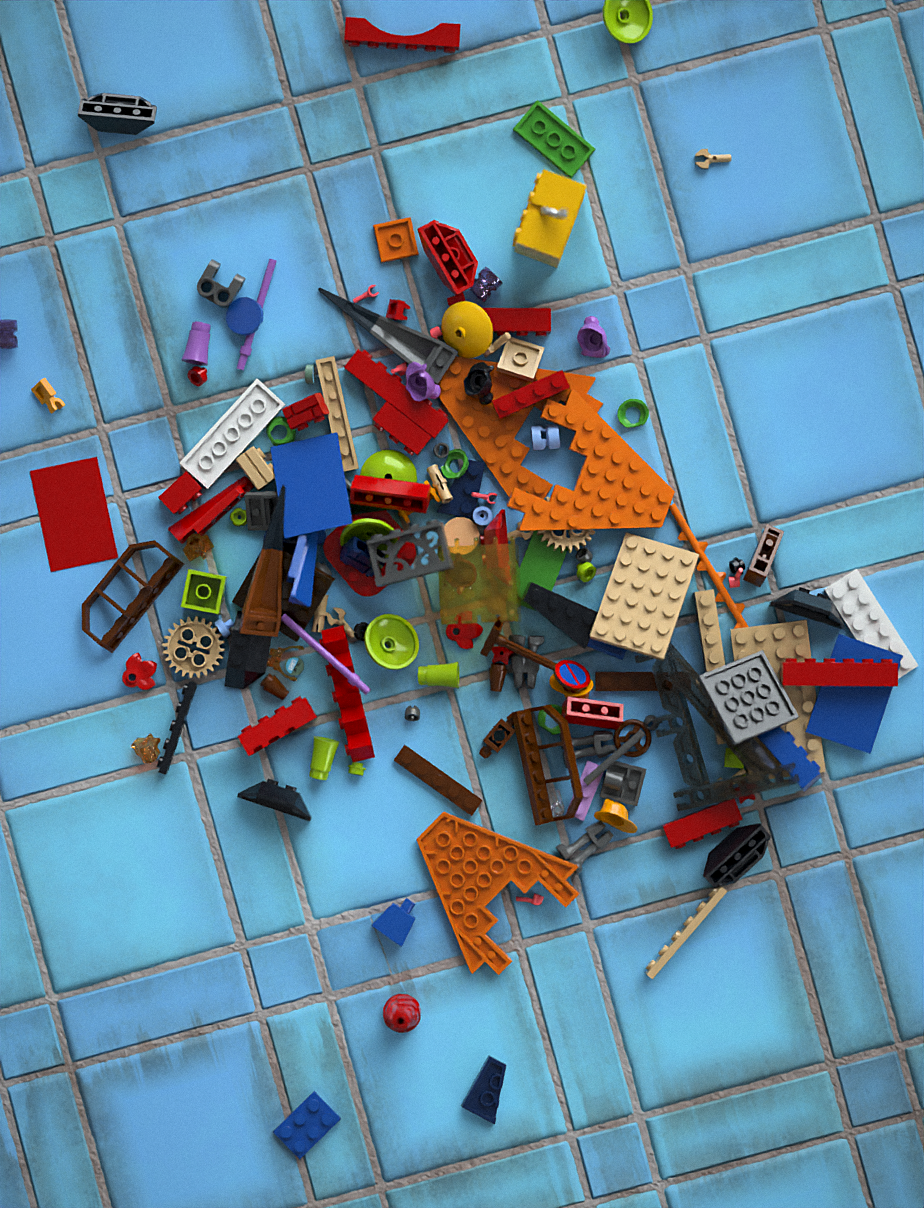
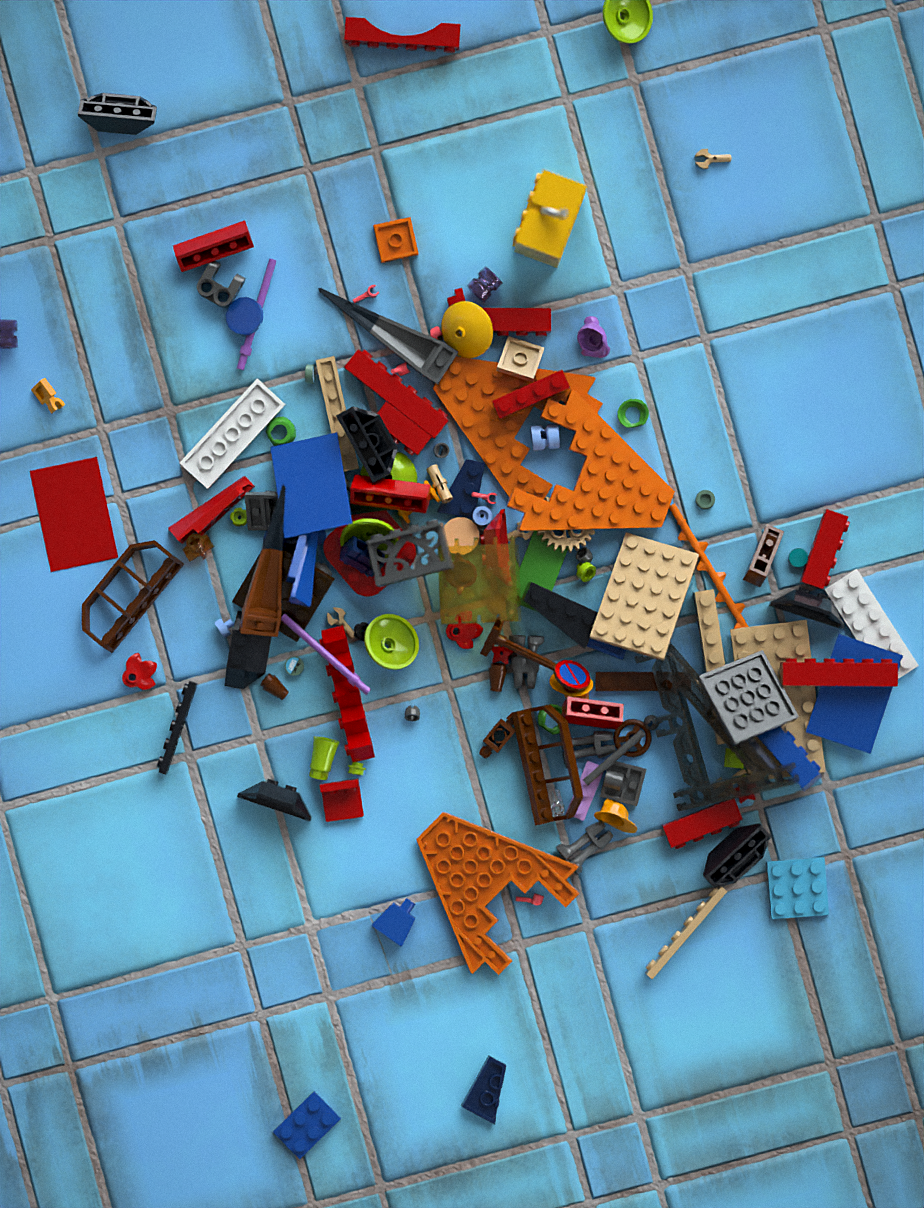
clear orange piece [131,733,161,764] -> none
red brick [158,471,203,515] -> none
tan gear [162,616,225,678] -> none
medium lavender plant [181,321,211,366] -> none
lime brick [181,569,228,615] -> none
red tile [187,366,207,386] -> none
tan brick [235,446,275,491] -> none
red wedge [237,696,317,756] -> none
clear orange helmet [267,645,304,681] -> none
red brick [282,393,329,431] -> none
tan pin [311,595,329,633] -> none
red cone [383,994,421,1033] -> none
red tile [386,299,410,320] -> none
reddish brown plate [394,745,483,816] -> none
medium lavender hair [406,362,441,402] -> none
red wedge [417,220,478,296] -> none
lime plant [418,662,460,689] -> none
bright green piece [441,449,469,479] -> none
black hair [464,362,494,405] -> none
tan bar [483,332,511,358] -> none
bright green tile [513,100,596,179] -> none
coral hand [728,568,743,588] -> none
black plate [729,557,745,575] -> none
none -> red brick [173,220,254,272]
none -> red bracket [320,779,364,822]
none -> black wedge [336,406,398,483]
none -> sand green tile [696,490,715,509]
none -> medium azure plate [766,857,829,919]
none -> teal tile [788,548,808,567]
none -> red brick [800,509,850,589]

